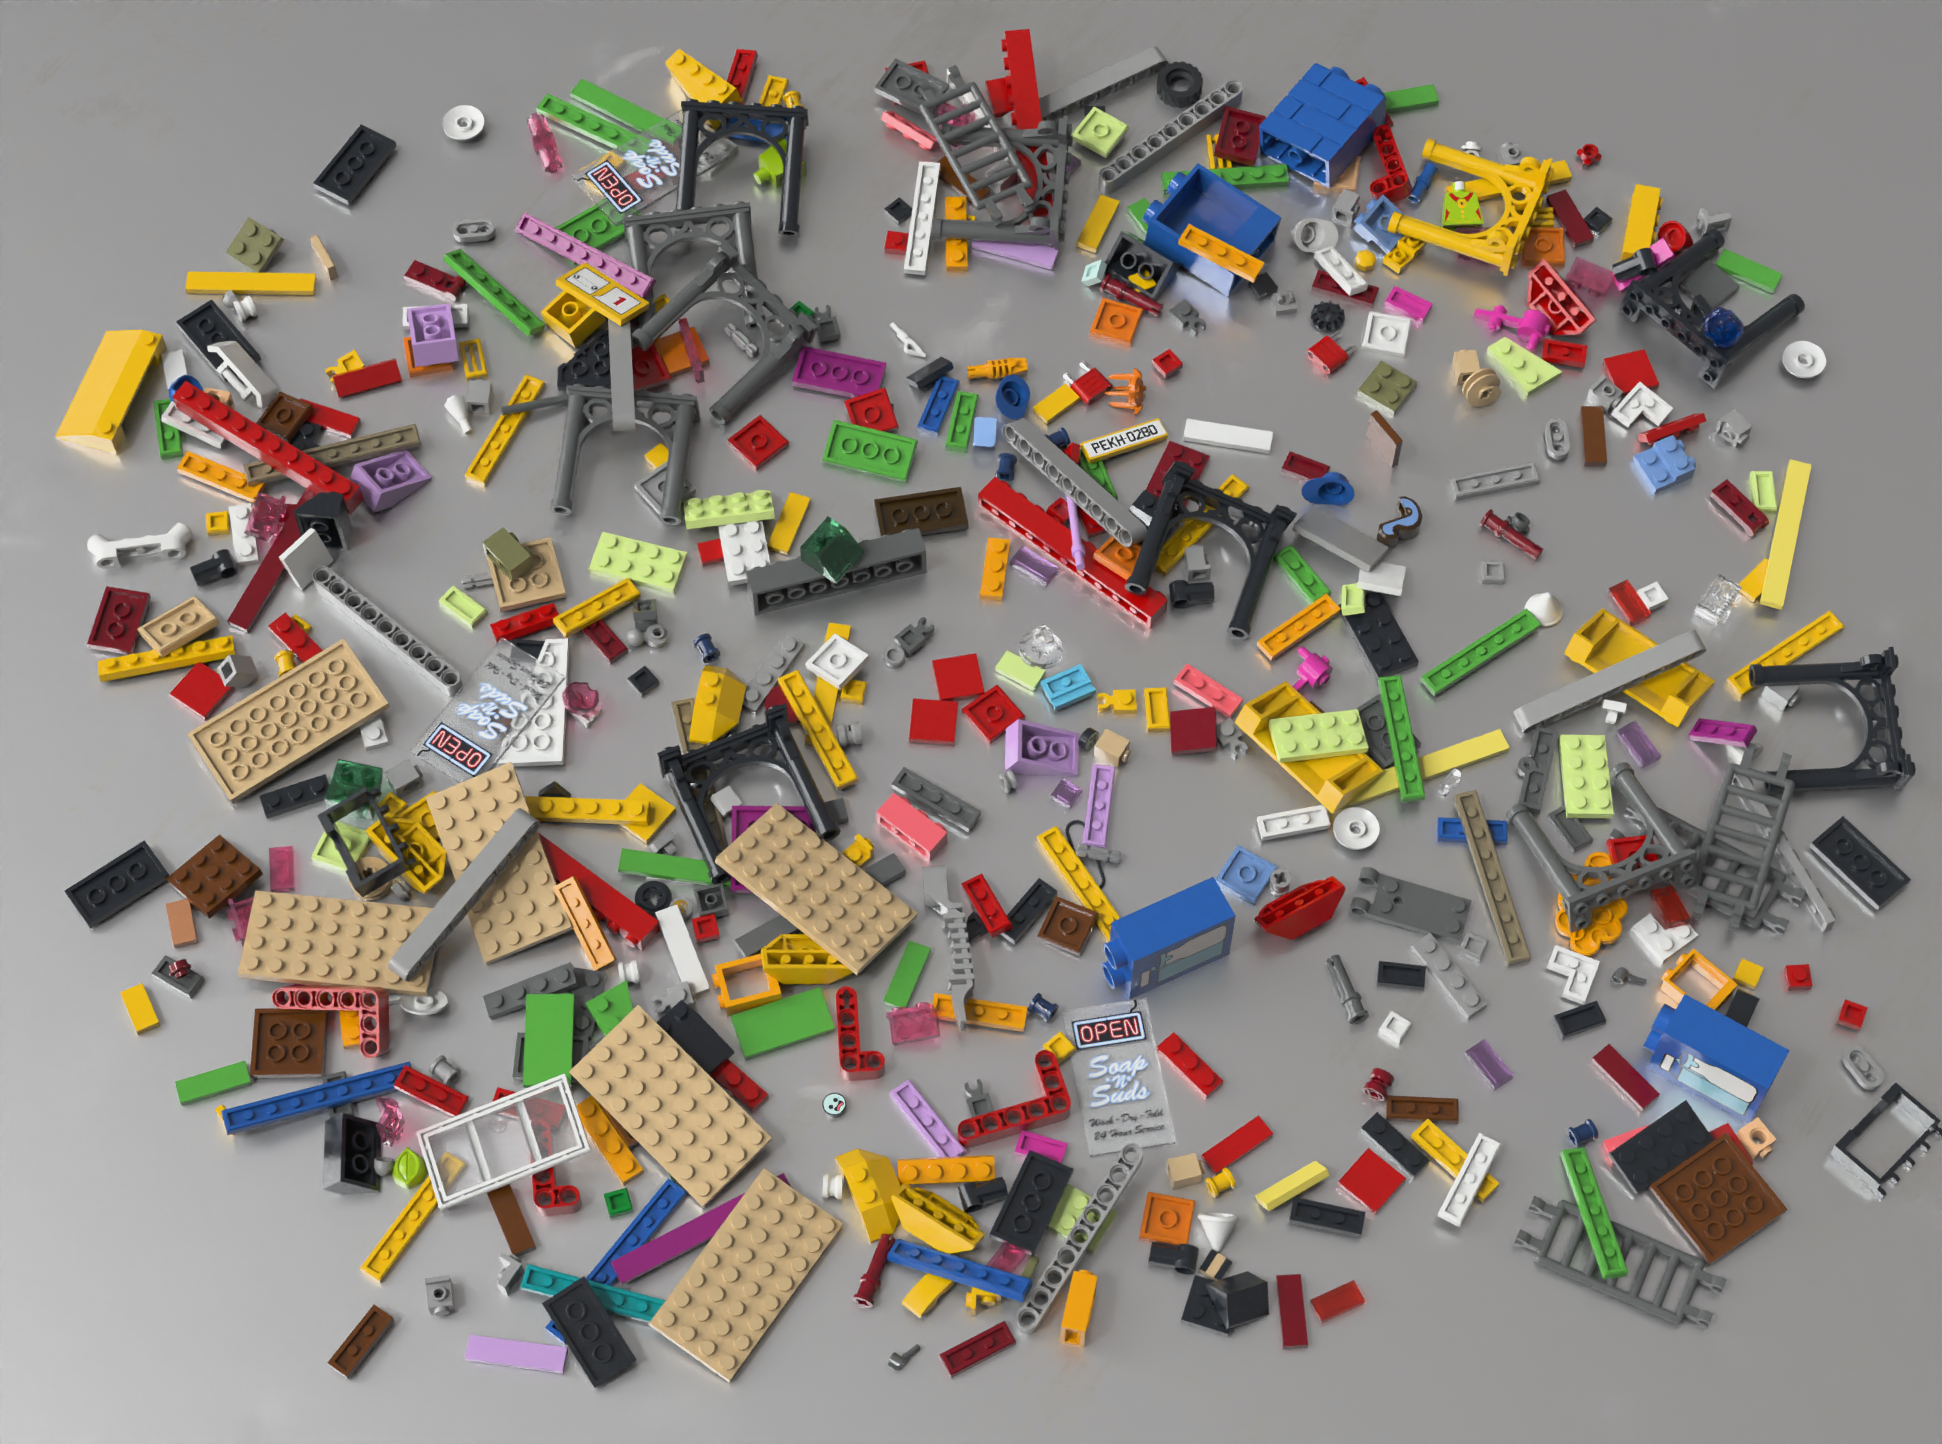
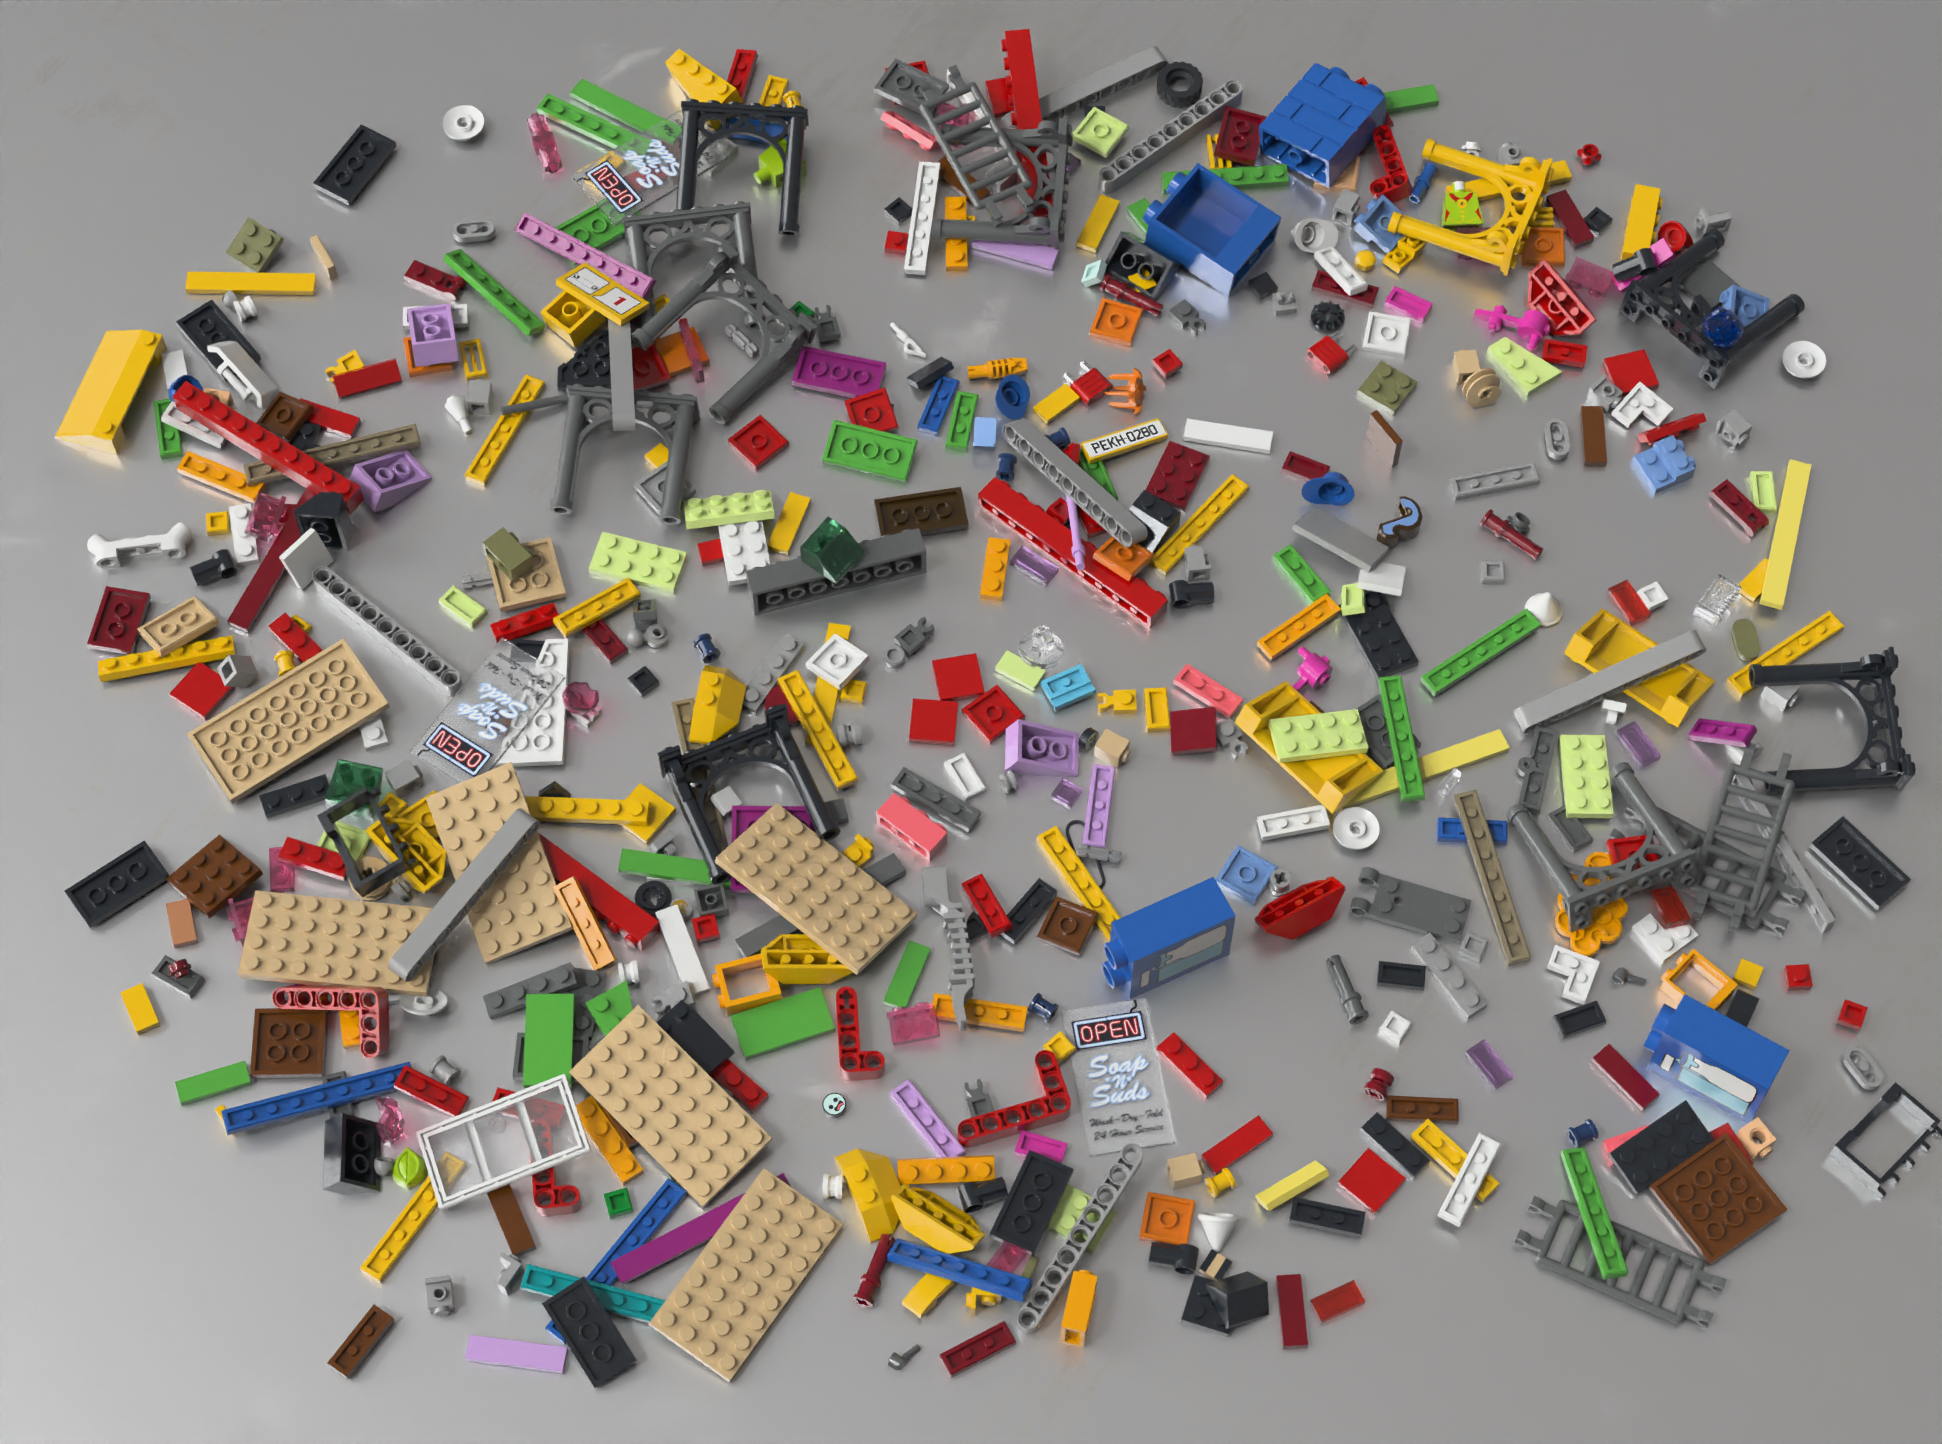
black arch [1125,460,1297,640] -> none
light orange plate [1178,224,1265,283] -> none
bright green tile [1715,249,1783,294] -> none
none -> red plate [278,836,348,881]
none -> white tile [944,753,986,802]
none -> medium blue plate [1717,284,1770,328]
none -> olive tile [1731,619,1761,662]

